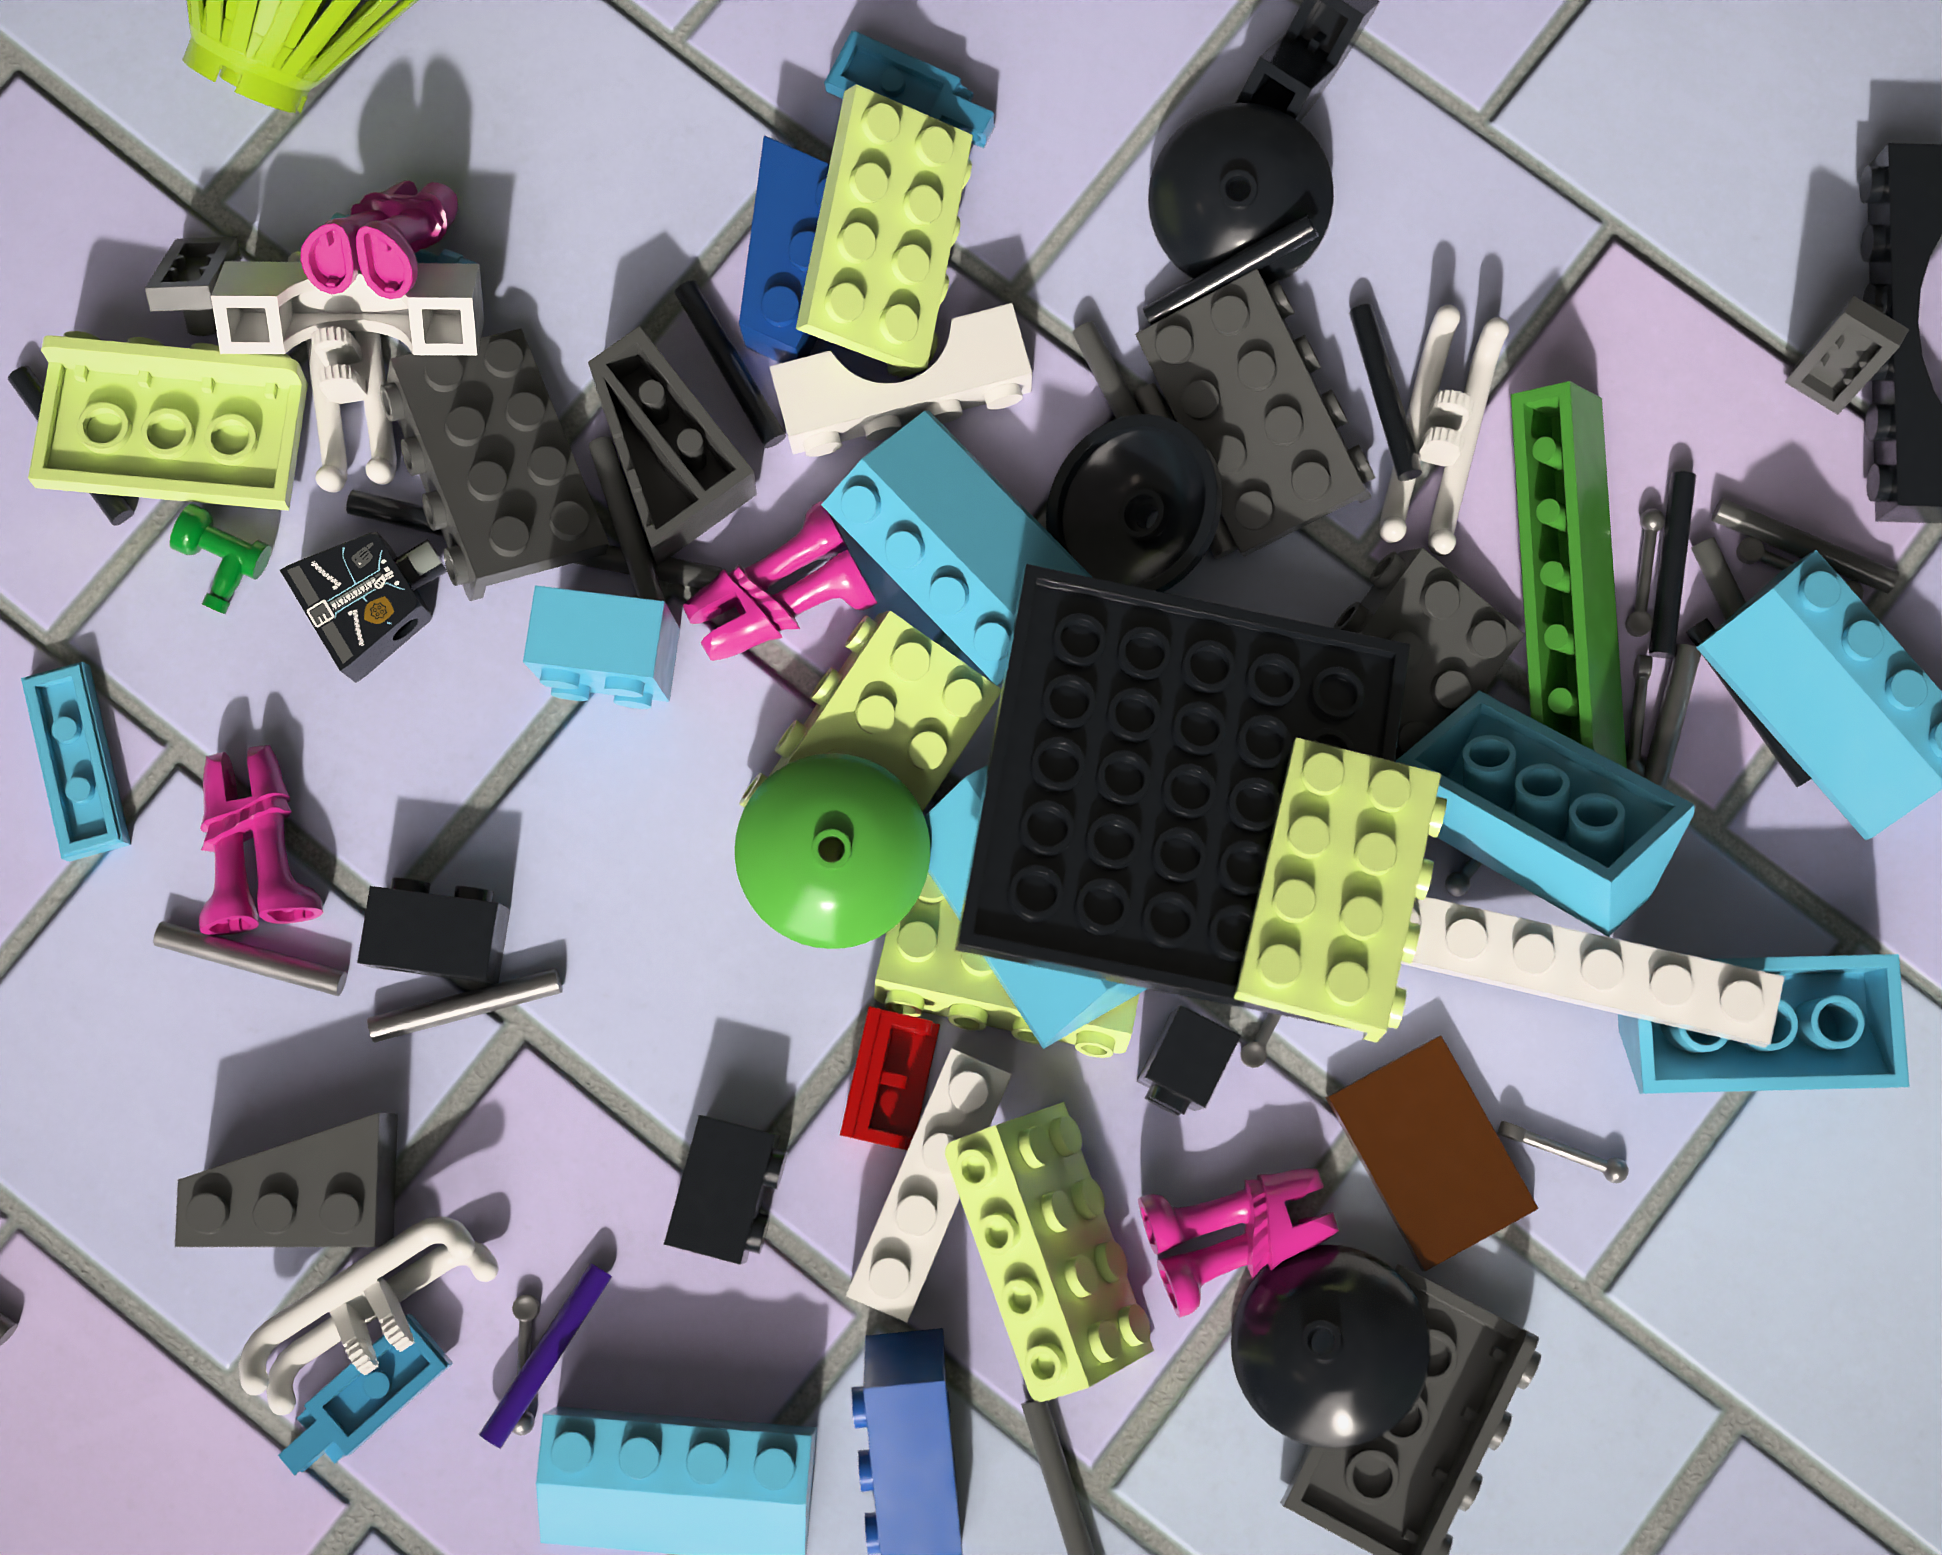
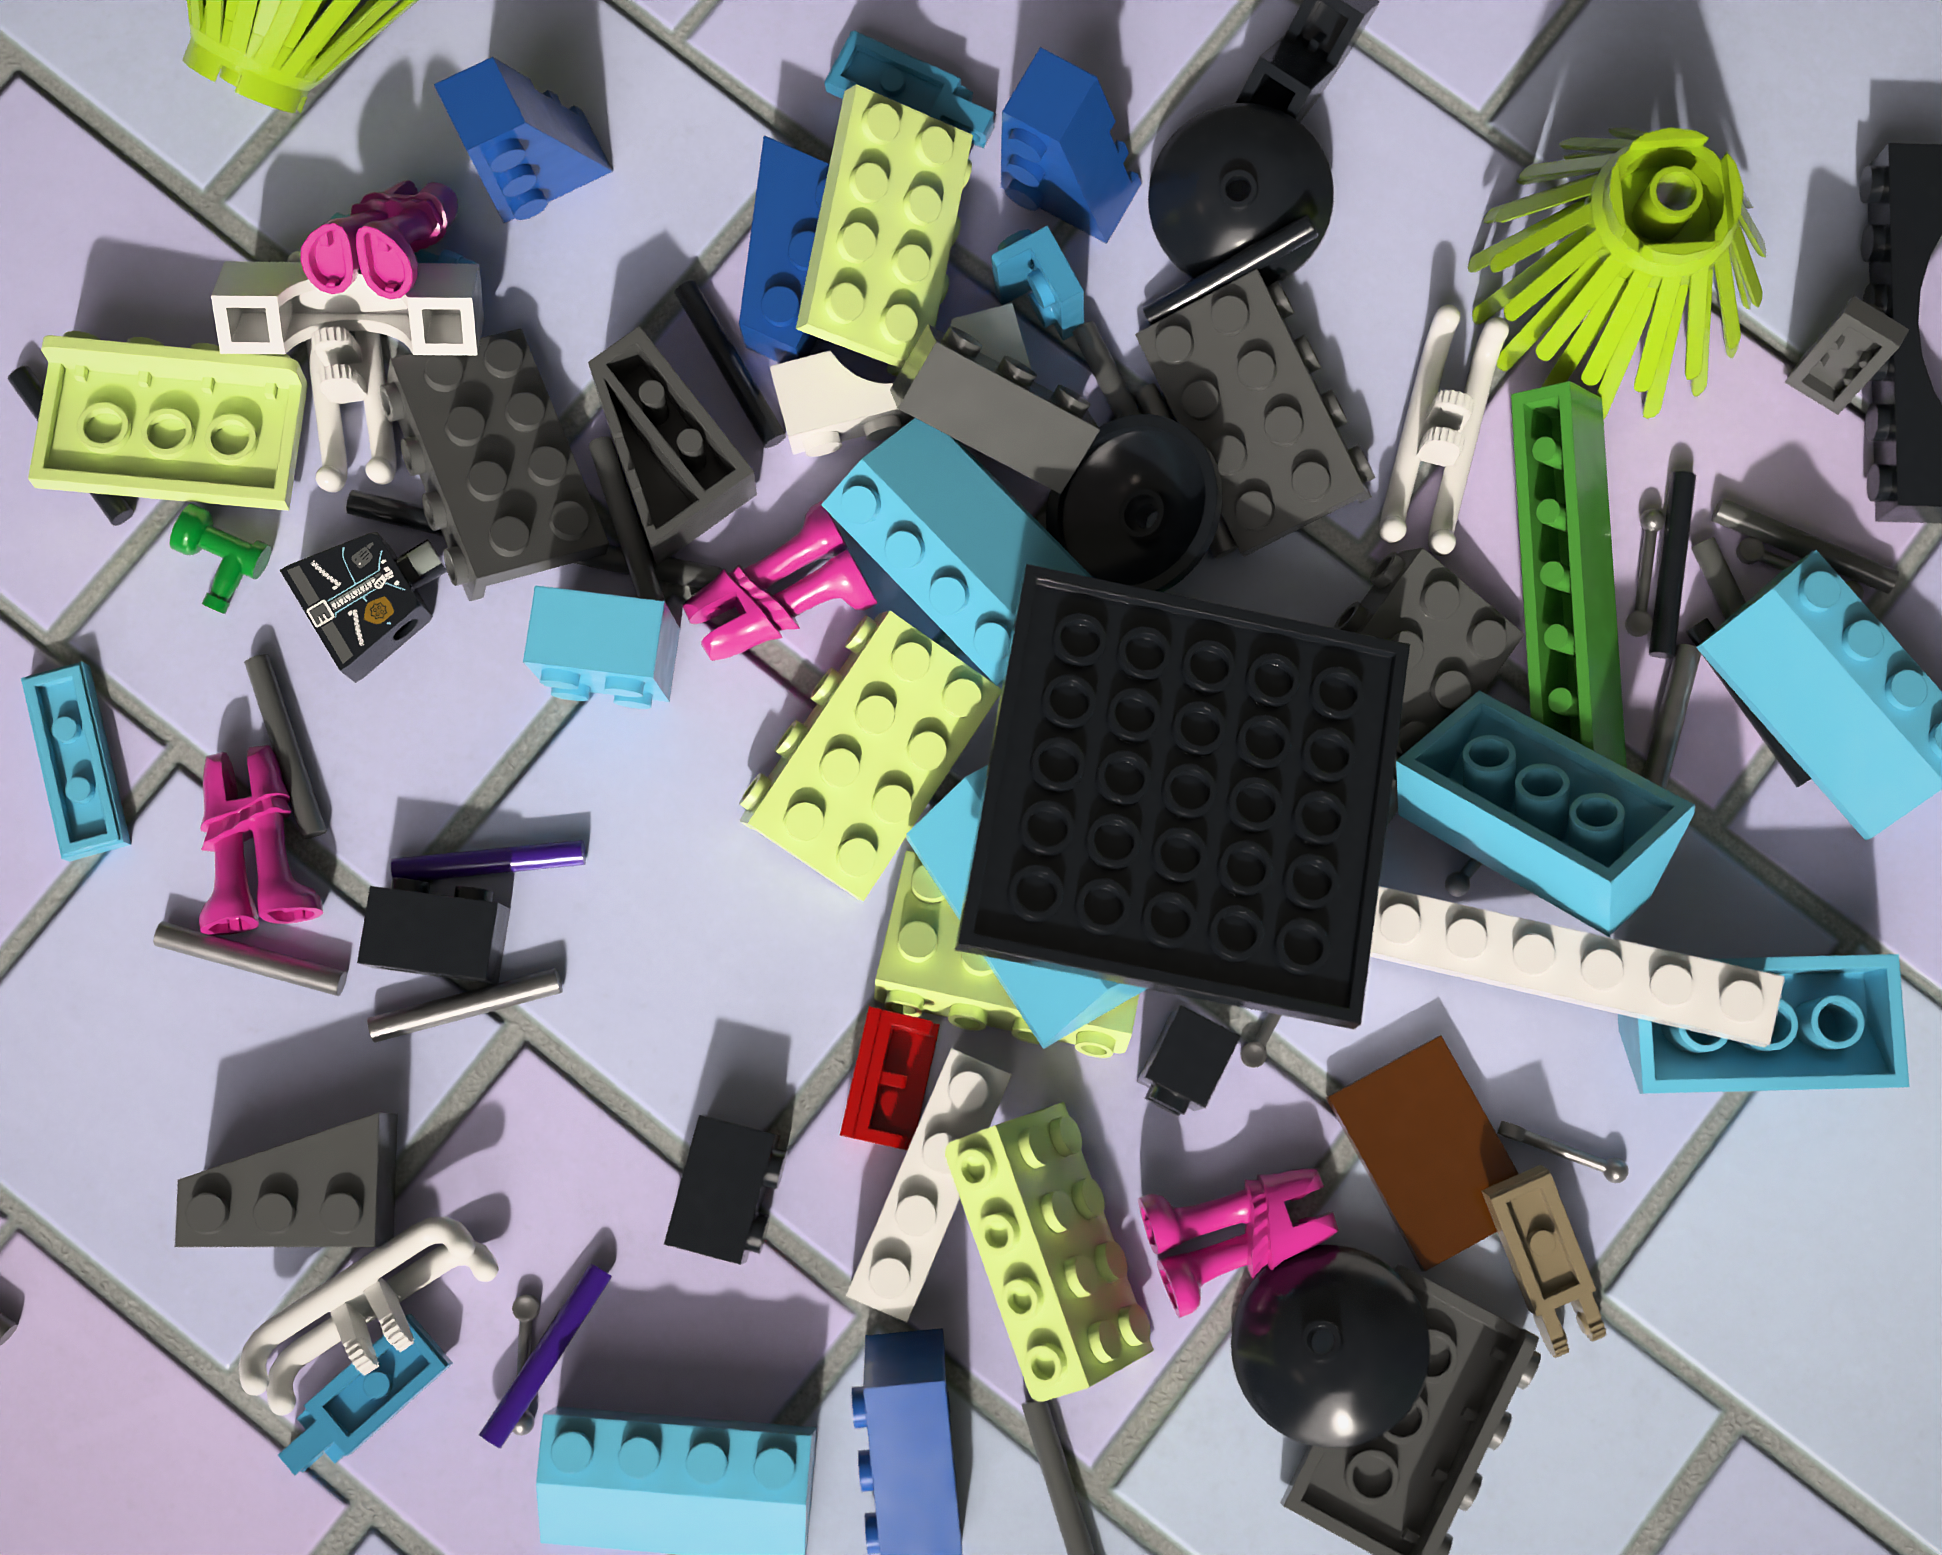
dark grey tile [145,237,241,336] -> none
bright green dish [735,753,930,949] -> none
yellowish green bracket [1234,737,1447,1043] -> none
black bar [1349,304,1422,481] -> none
flat silver hinge [1626,654,1653,777] -> none
none -> dark grey bar [244,654,327,839]
none -> dark purple bar [391,840,586,881]
none -> blue wedge [434,57,613,223]
none -> dark grey brick [890,324,1100,494]
none -> dark azure bracket [991,225,1084,341]
none -> blue wedge [1001,47,1142,244]
none -> lime plant [1468,127,1766,419]
none -> dark tan hinge [1481,1165,1607,1358]

